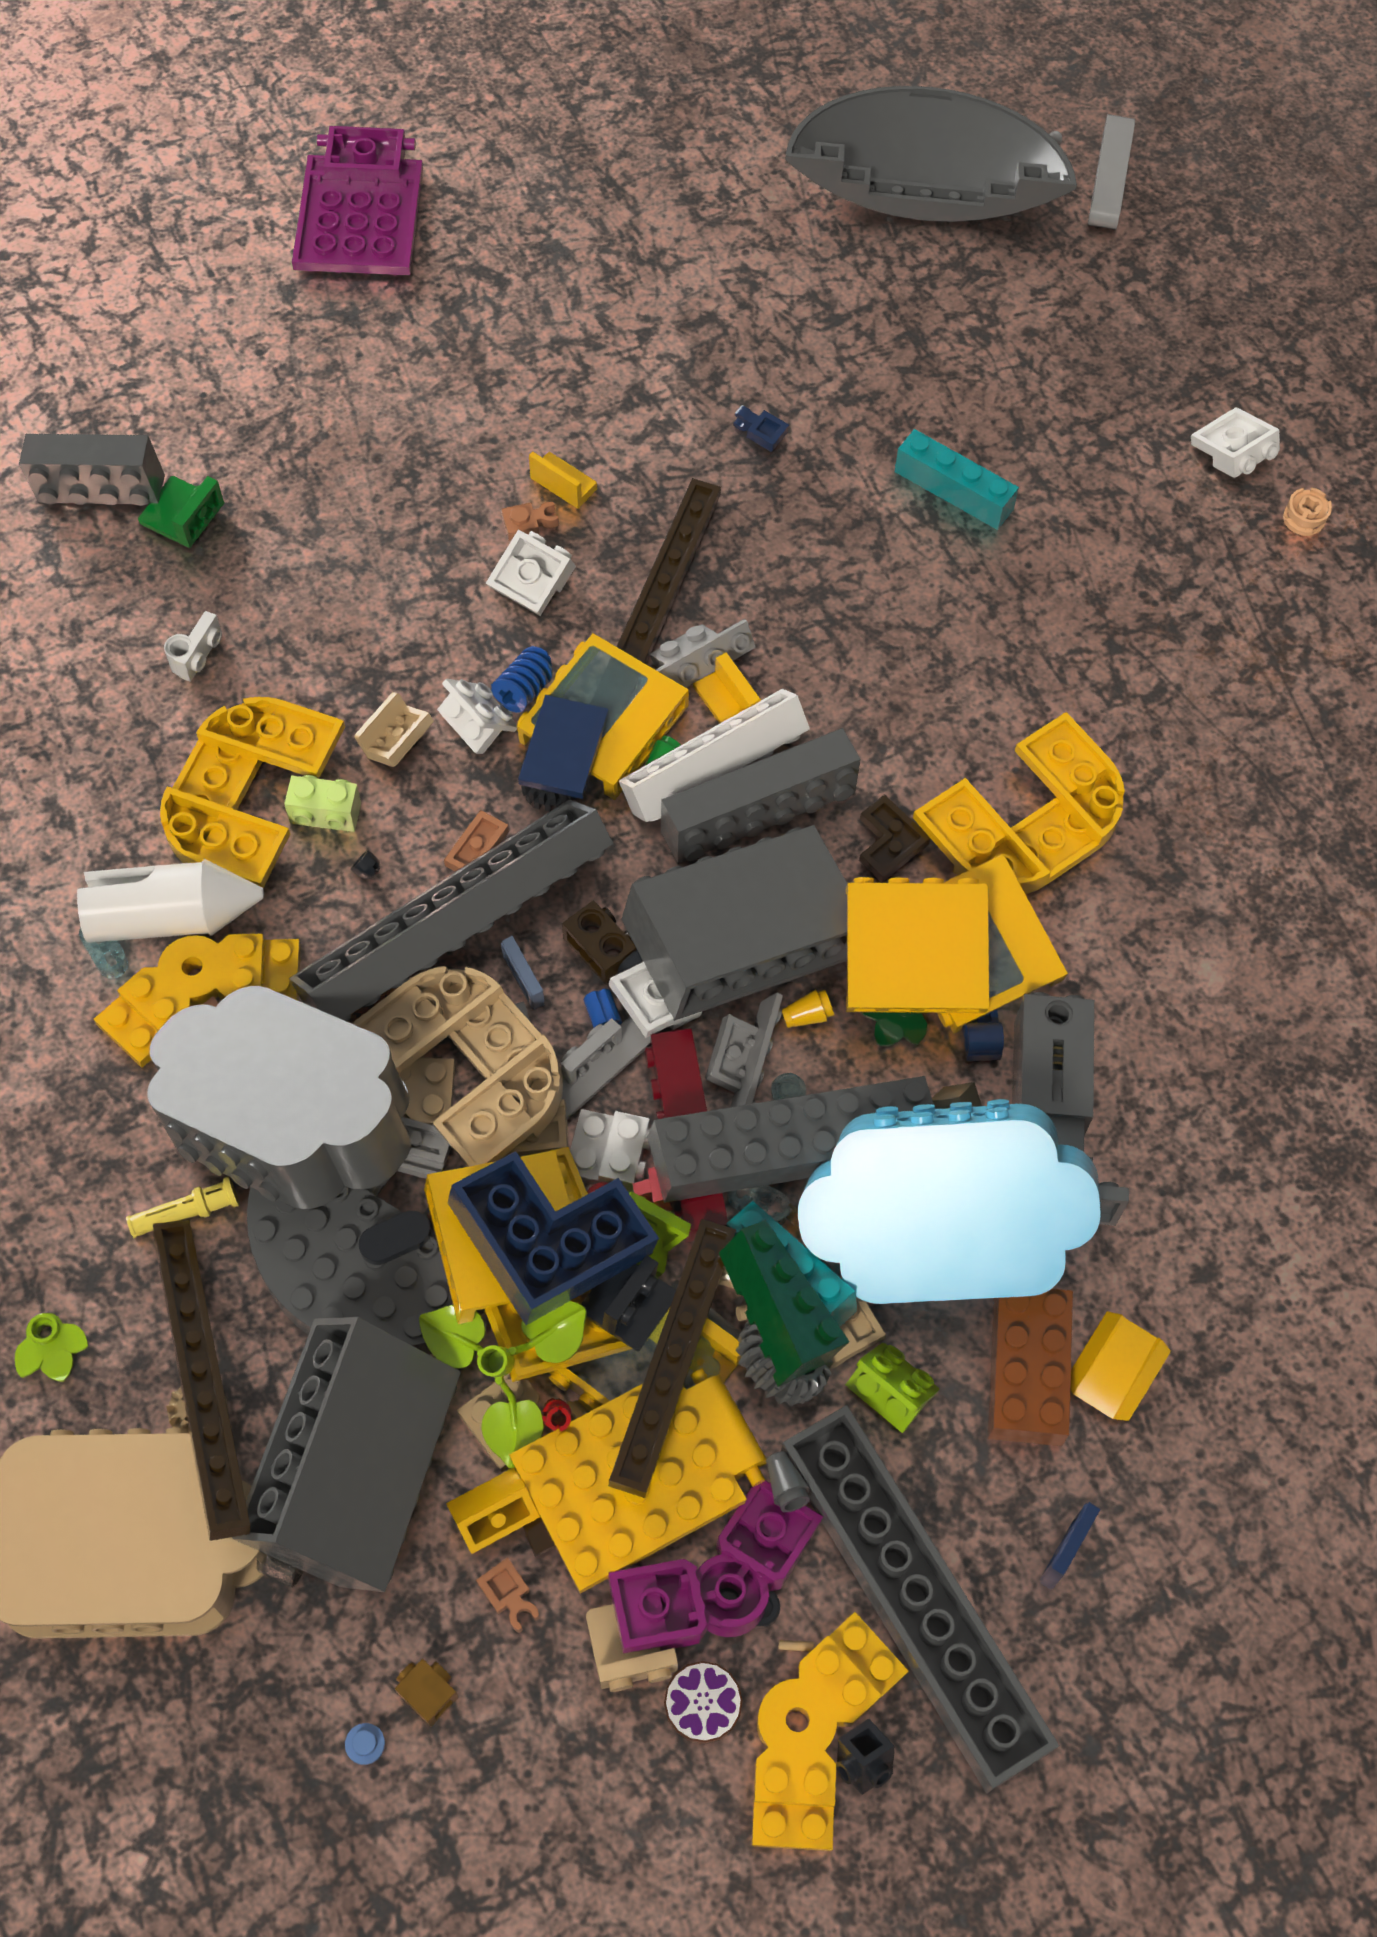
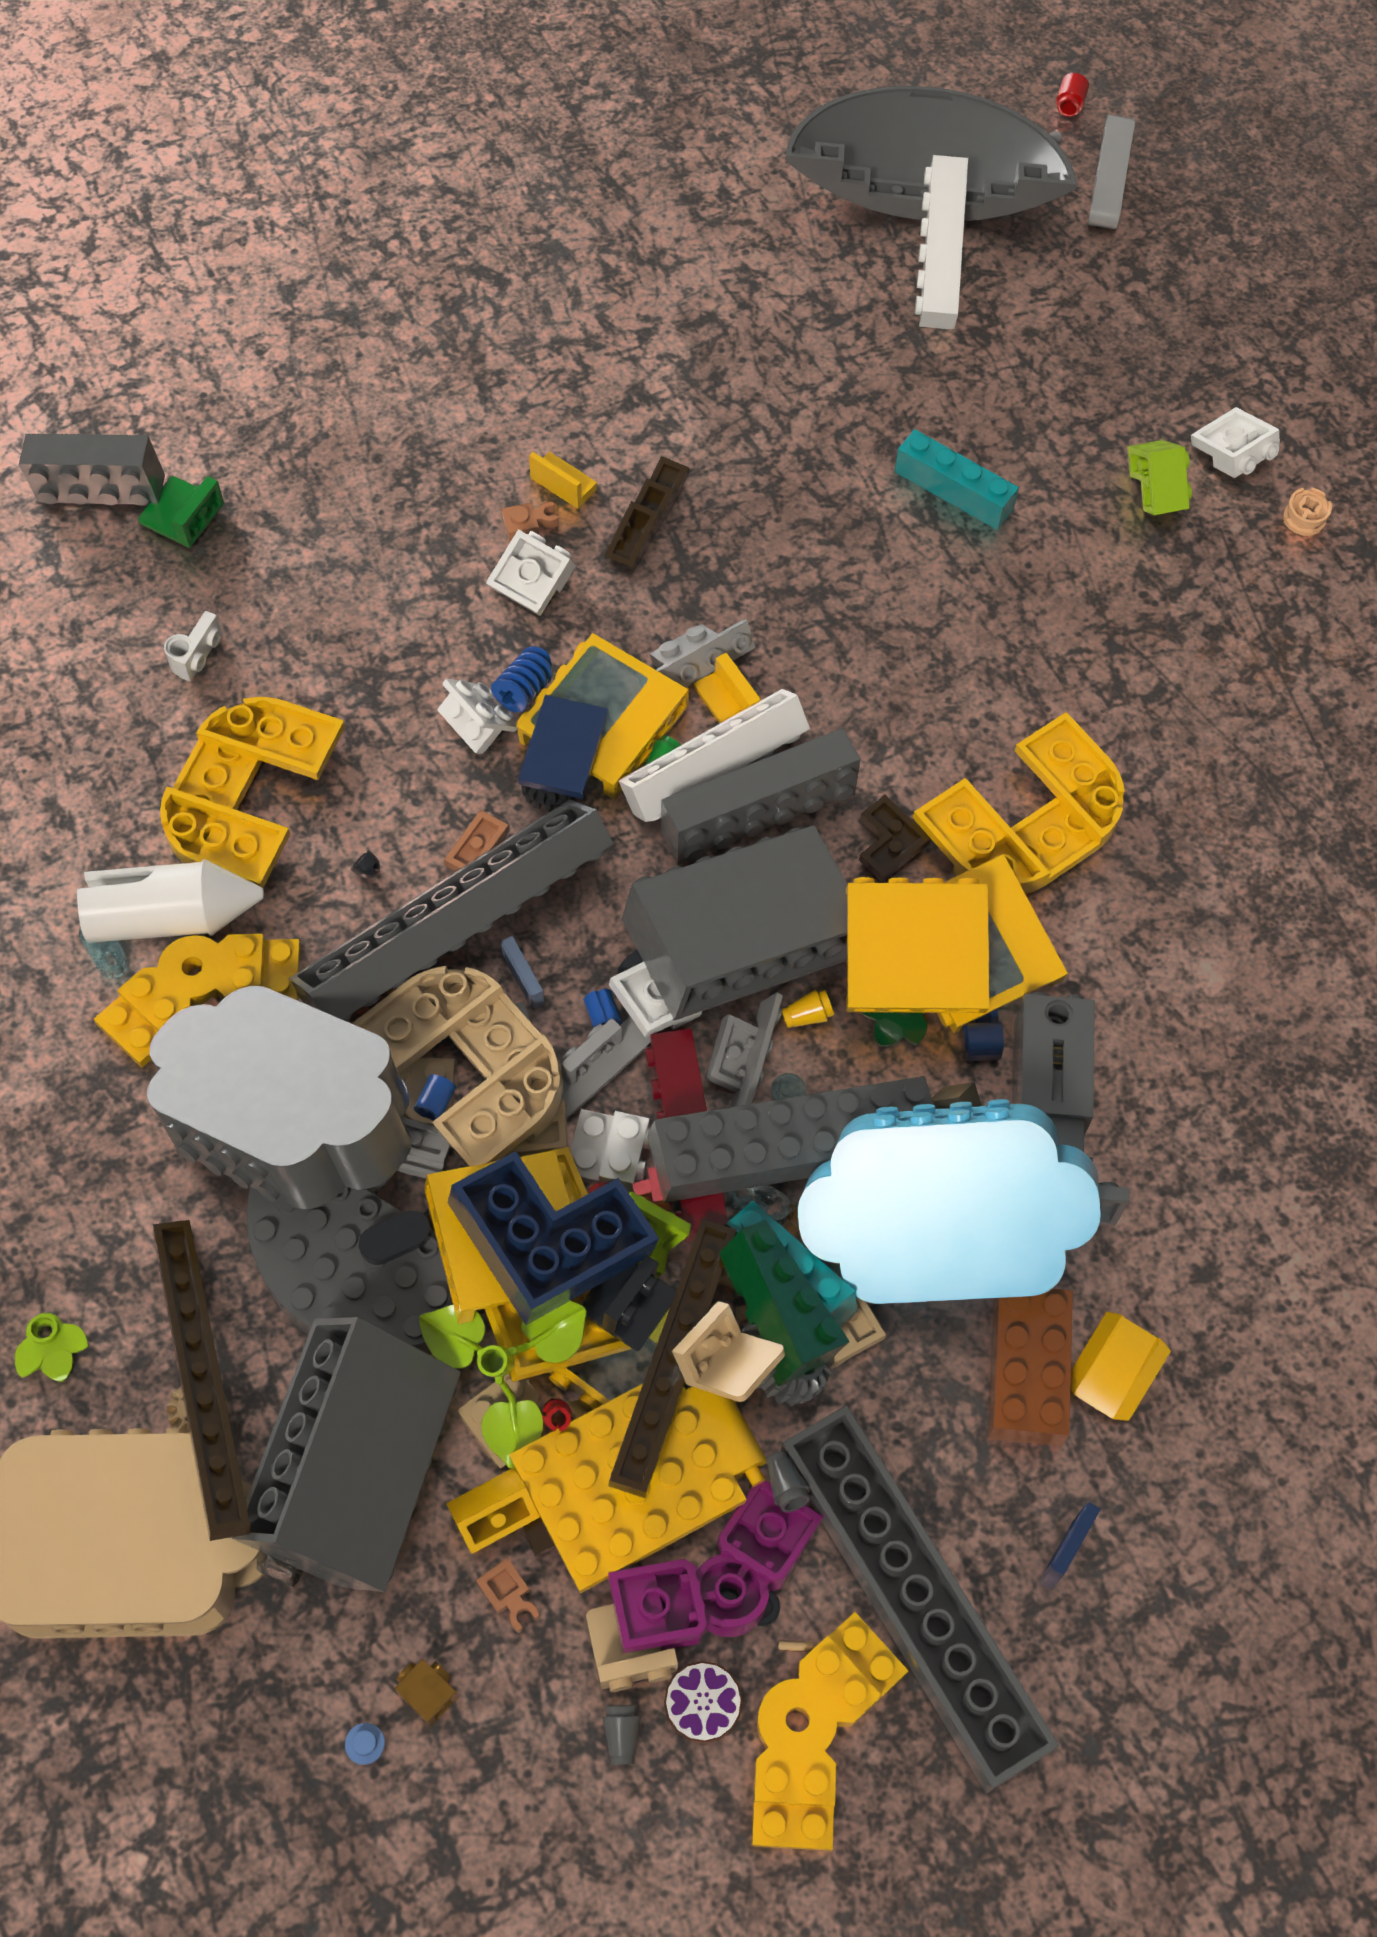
light yellow pin [126,1176,240,1238] -> none
yellowish green brick [284,775,361,832] -> none
magenta plate [292,126,423,275] -> none
tan bracket [355,692,434,767] -> none
dark brown brick [562,900,637,985] -> none
dark brown plate [590,478,721,738] -> none
dark blue plate [733,405,789,452] -> none
black brick [836,1719,895,1795] -> none
lime bracket [845,1342,940,1433] -> none
none -> blue piece [413,1074,456,1121]
none -> dark grey cone [602,1705,641,1765]
none -> dark brown slope [604,456,690,569]
none -> tan bracket [672,1301,785,1402]
none -> white brick [915,155,968,330]
none -> red brick [1056,73,1089,117]
none -> lime brick [1127,440,1192,515]

